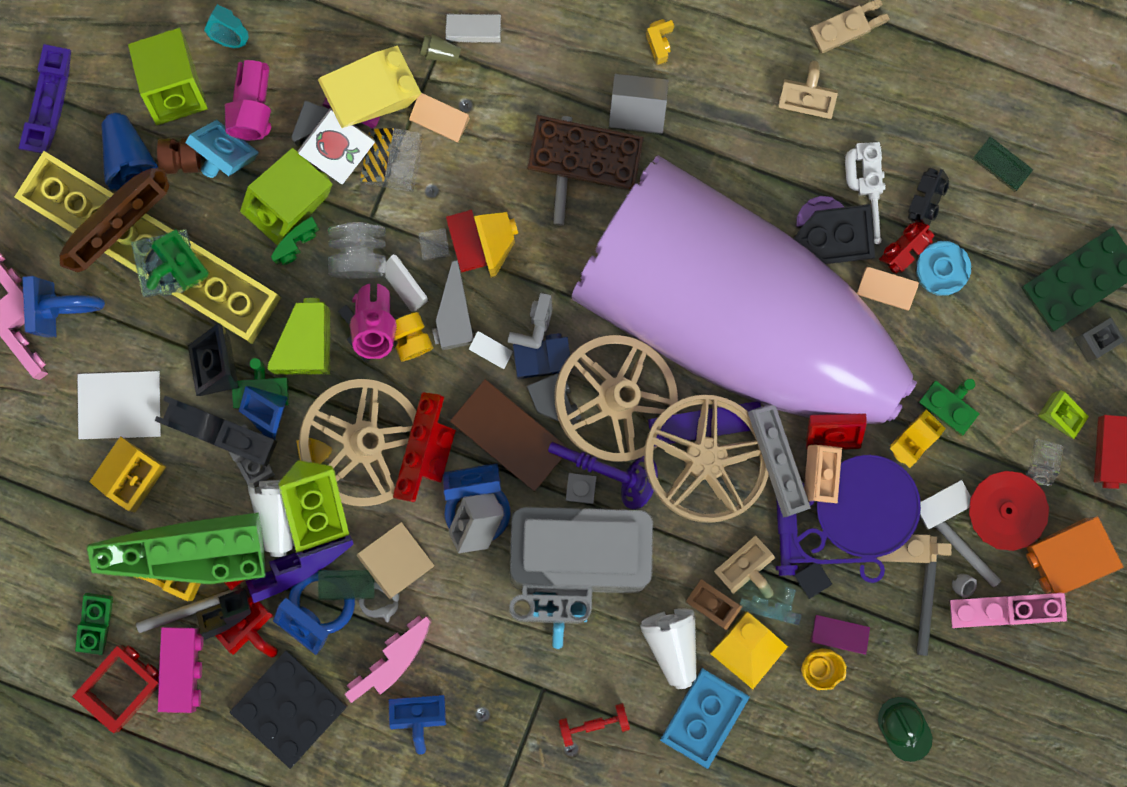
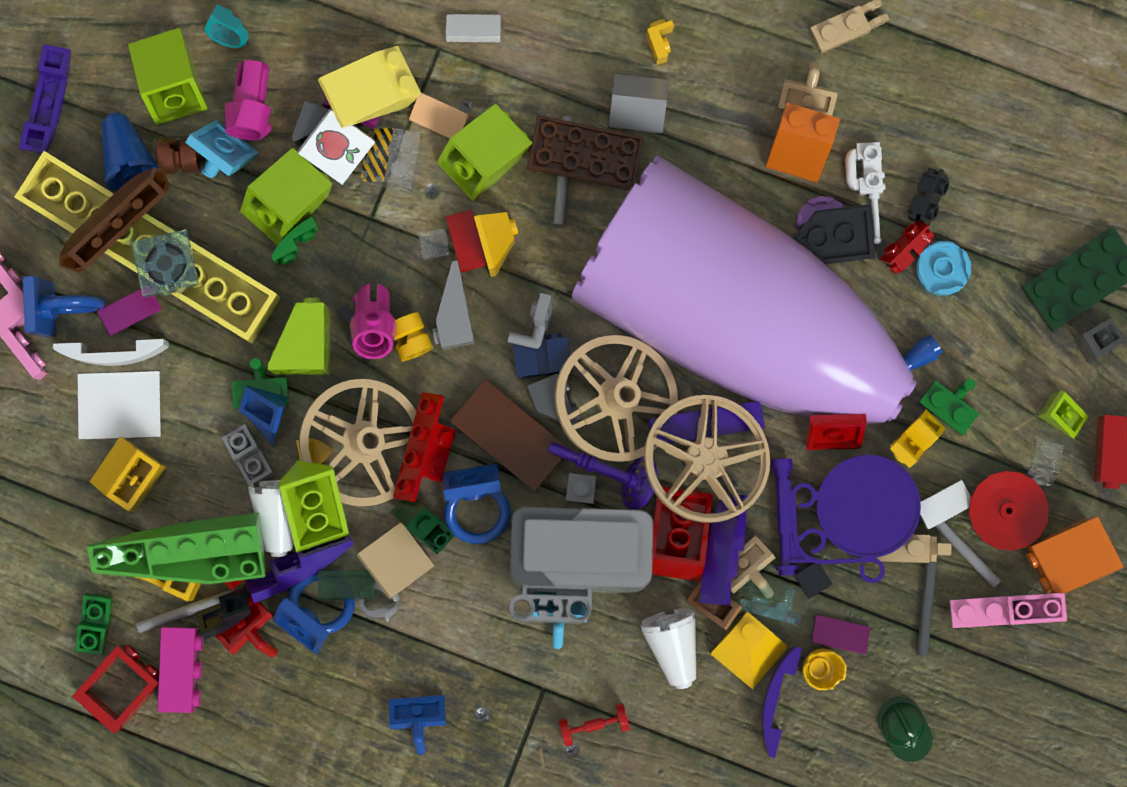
green plate [146,229,209,291] -> none
black piece [155,396,278,467] -> none
black slope [188,323,239,396] -> none
black plate [229,650,348,769] -> none
clear wheel [328,222,386,279] -> none
bright pink slope [345,615,432,703] -> none
white slope [381,254,428,312] -> none
olive cone [419,33,461,63] -> none
light grey brick [448,493,504,553] -> none
white sticker [469,331,513,369] -> none
dark azure tile [660,668,750,769] -> none
light grey tile [748,404,811,518] -> none
light nougat slope [804,445,842,503] -> none
light nougat slope [857,267,919,311] -> none
light grey hinge [952,573,977,598] -> none
clear green tile [972,136,1033,192] -> none
none -> white slope [53,339,169,366]
none -> magenta slope [97,285,162,337]
none -> dark green slope [391,498,455,555]
none -> lime slope [437,103,532,202]
none -> red slope [652,486,713,582]
none -> dark purple slope [700,494,747,605]
none -> dark purple slope [761,646,802,758]
none -> orange slope [765,103,840,183]
none -> blue cone [903,334,943,371]

